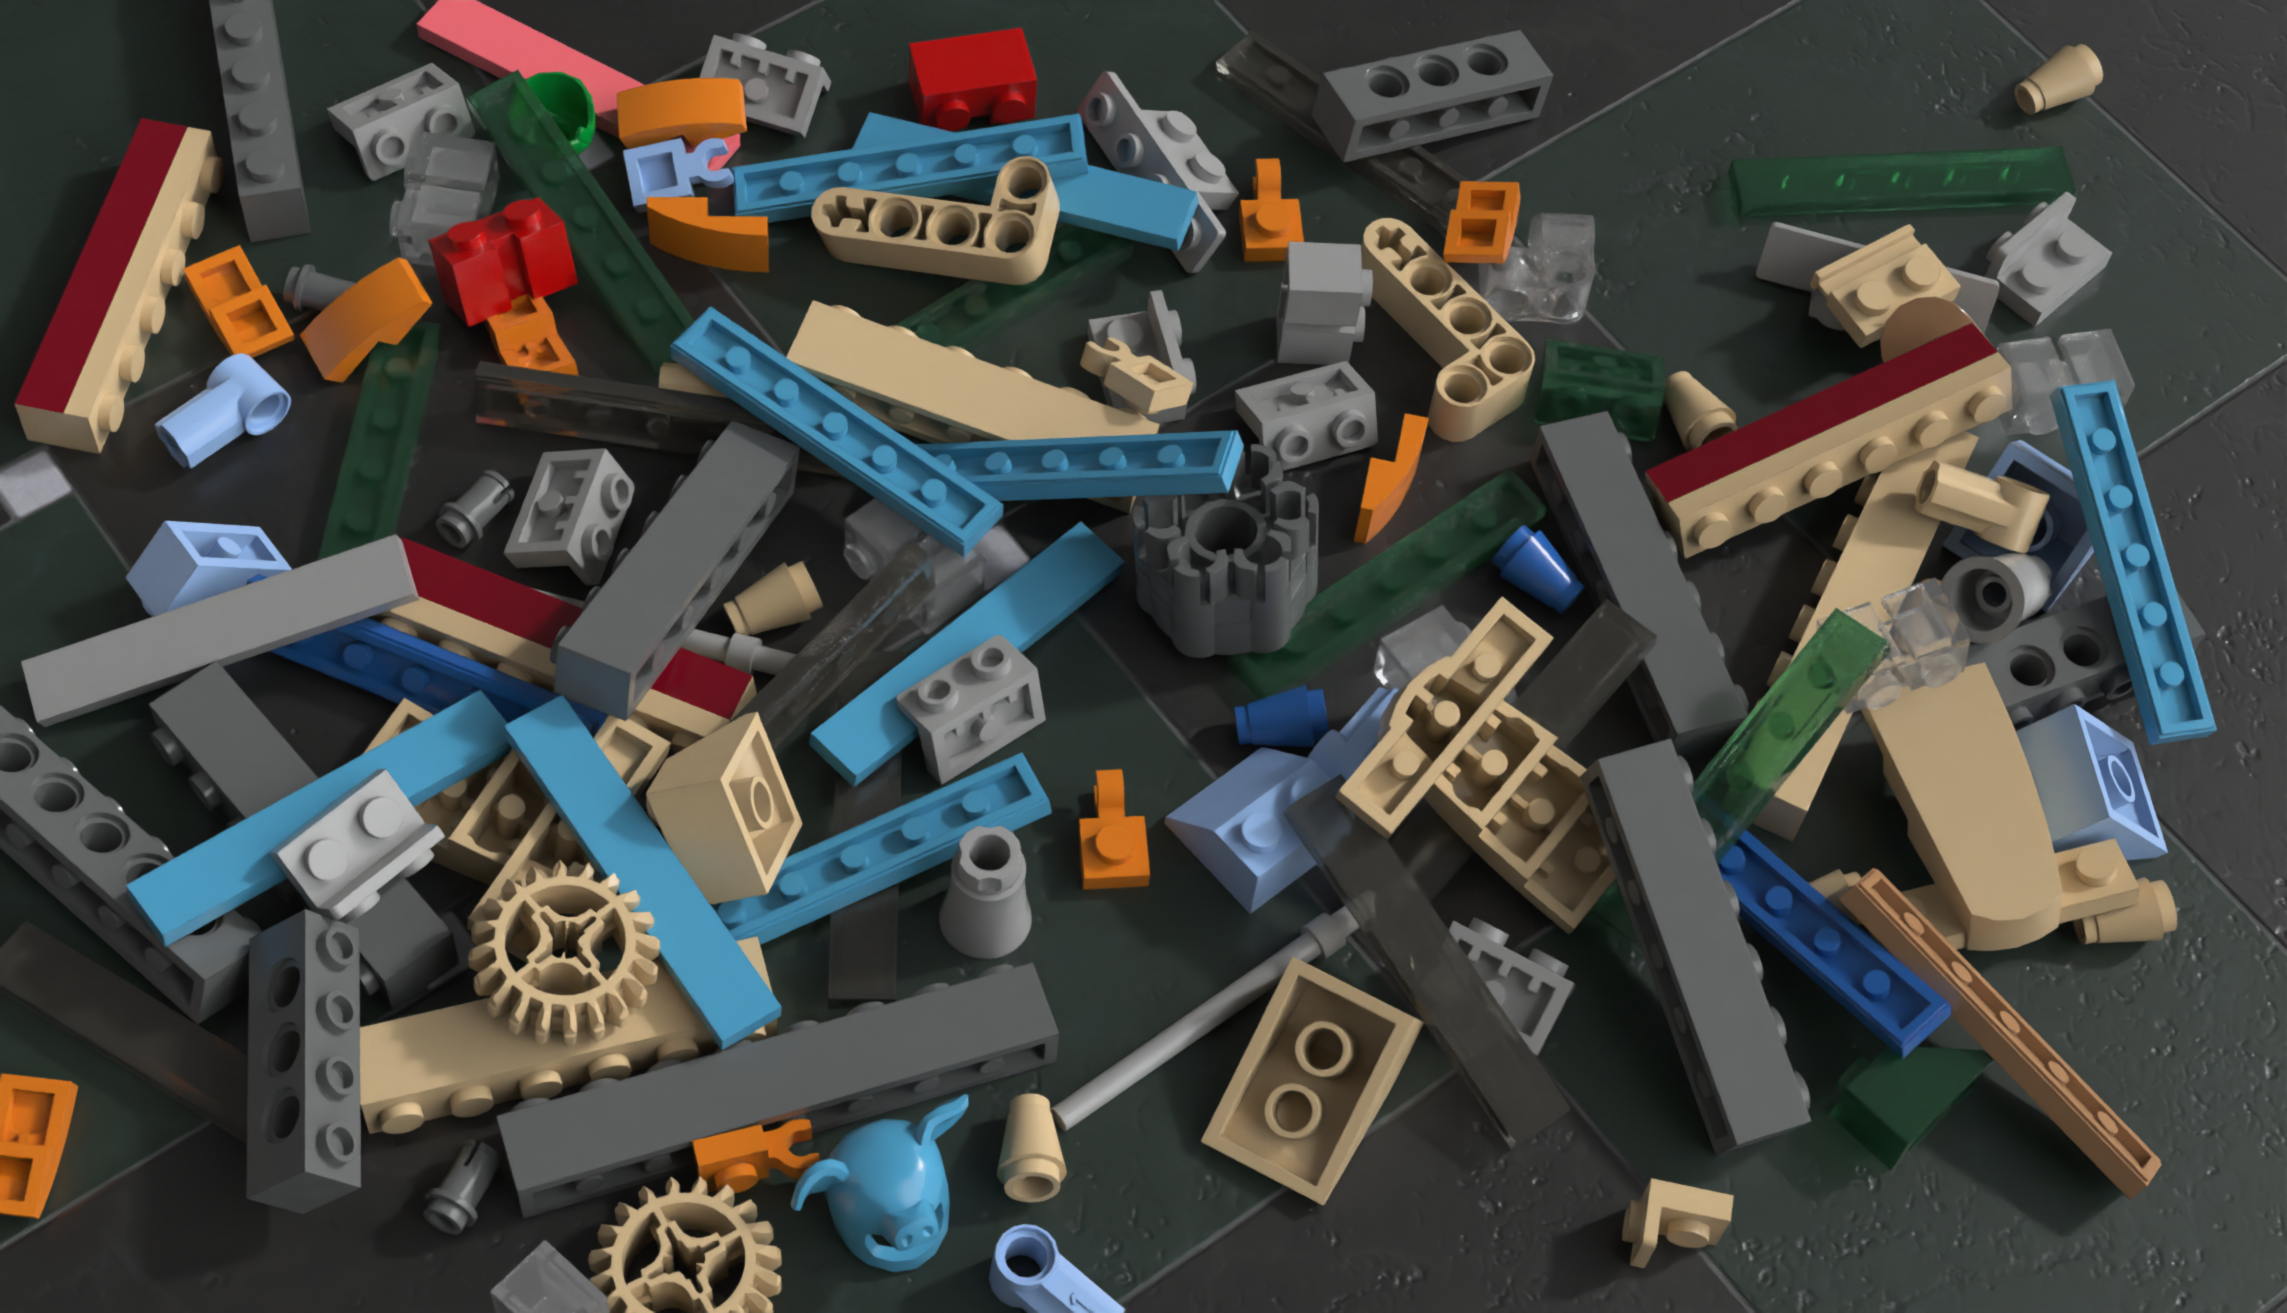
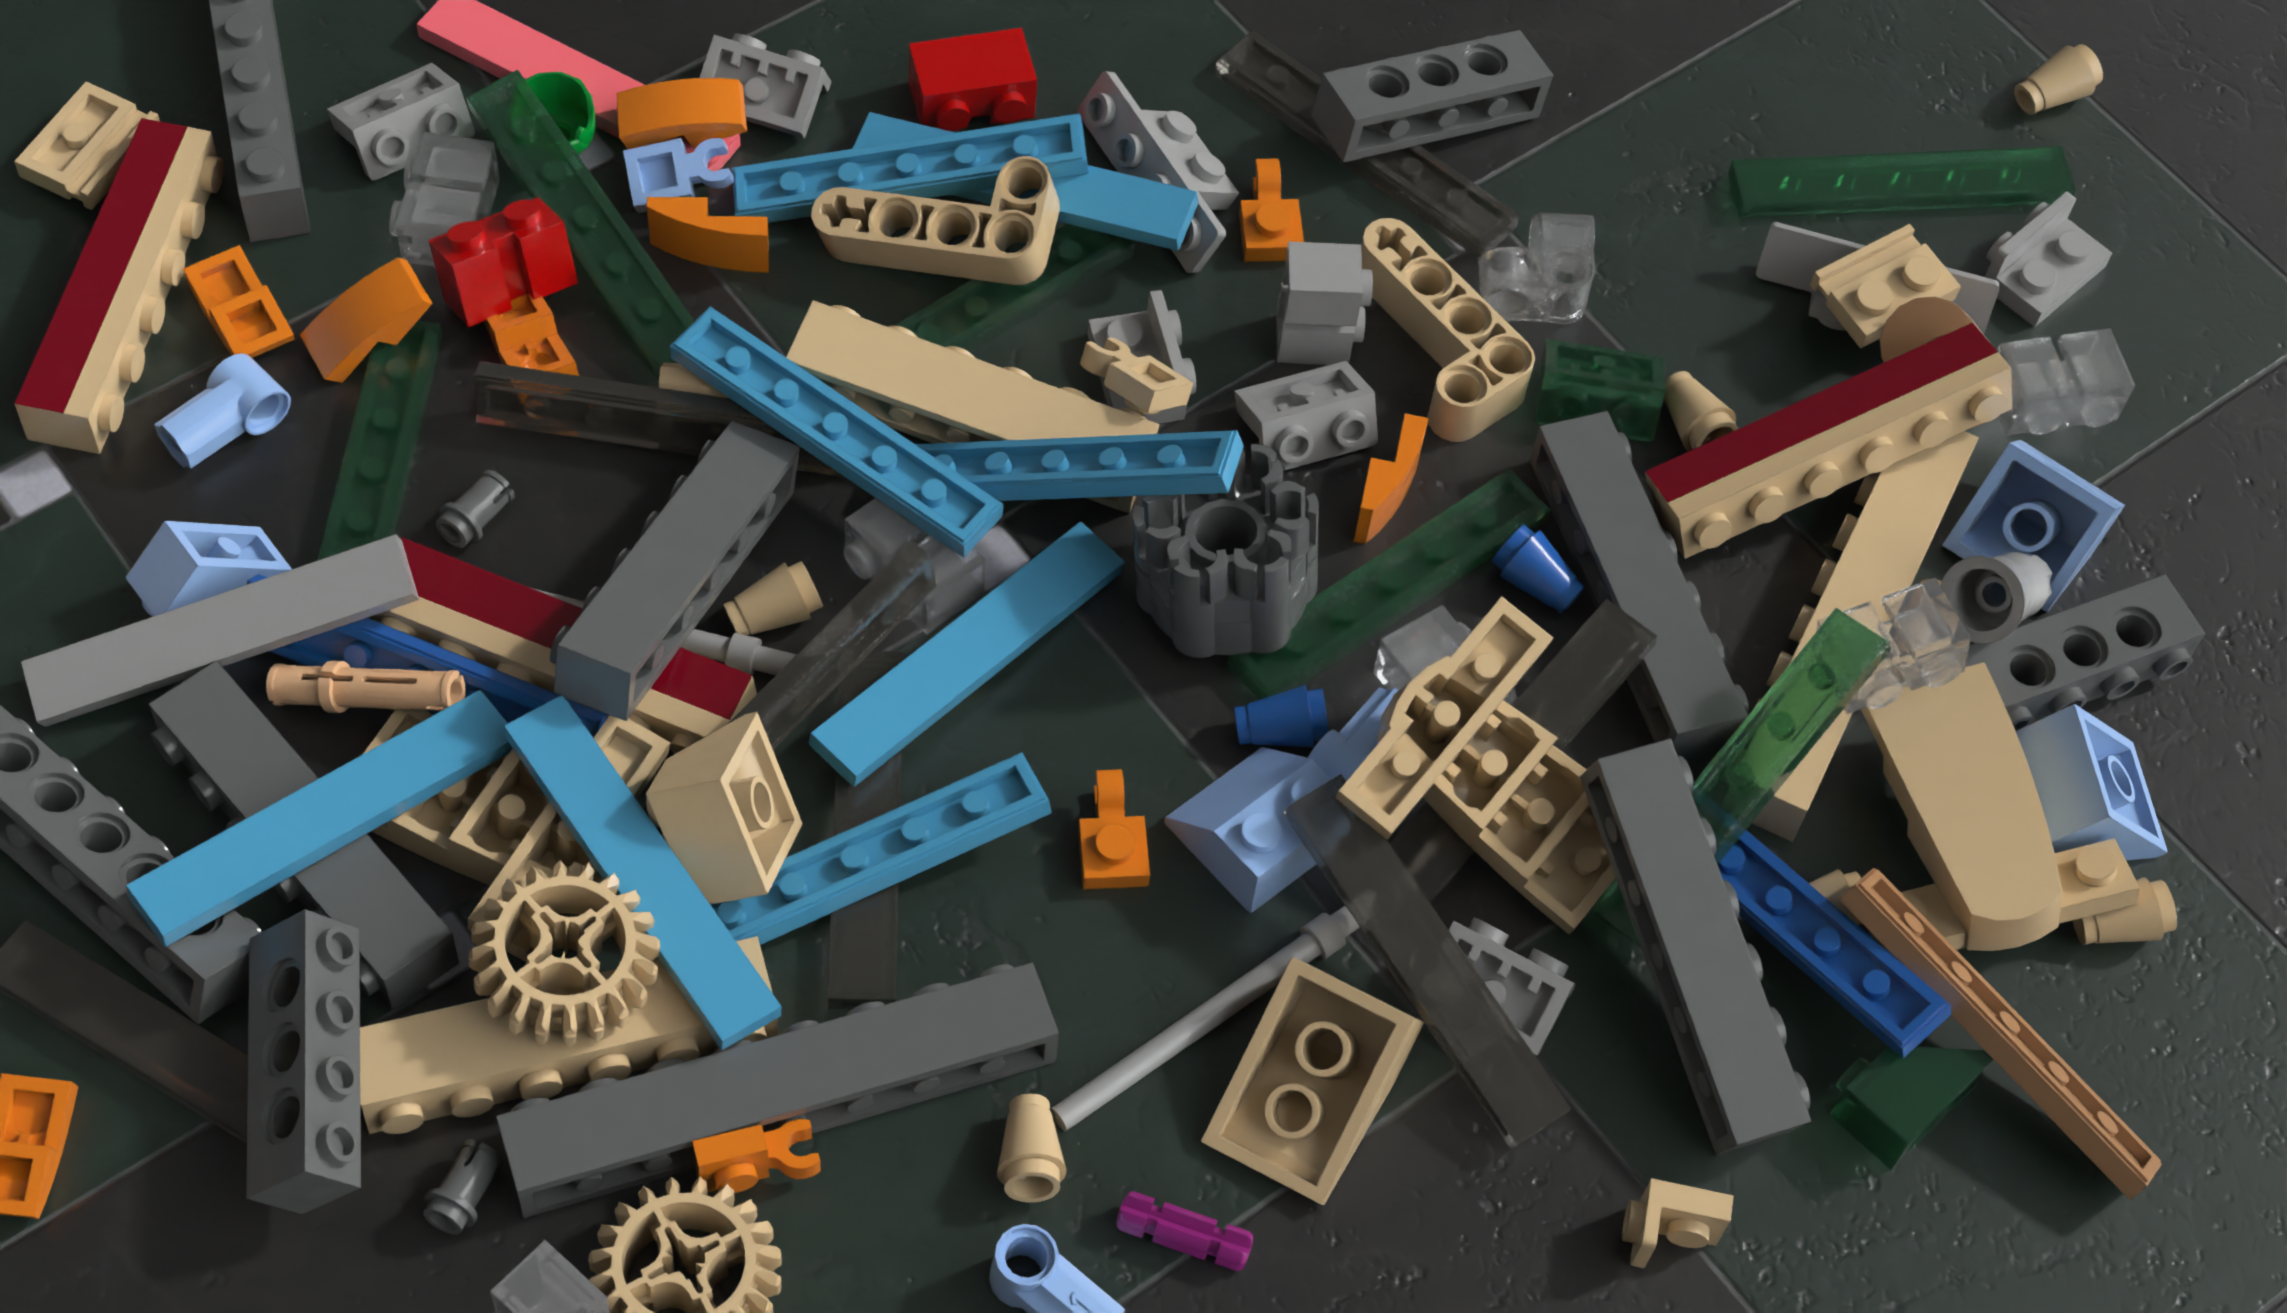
light grey bracket [269,769,445,922] -> none
dark grey pin [283,264,356,312] -> none
light grey bracket [504,448,635,585] -> none
dark azure piece [790,1094,969,1272] -> none
light grey bracket [896,635,1046,785] -> none
light grey plant [939,826,1032,959] -> none
orange slope [1443,181,1521,264] -> none
tan piece [1914,460,2051,553] -> none
dark azure tile [2049,380,2217,745] -> none
none -> tan plate [14,82,160,210]
none -> light nougat pin [266,661,465,713]
none -> magenta axle [1117,1191,1253,1271]

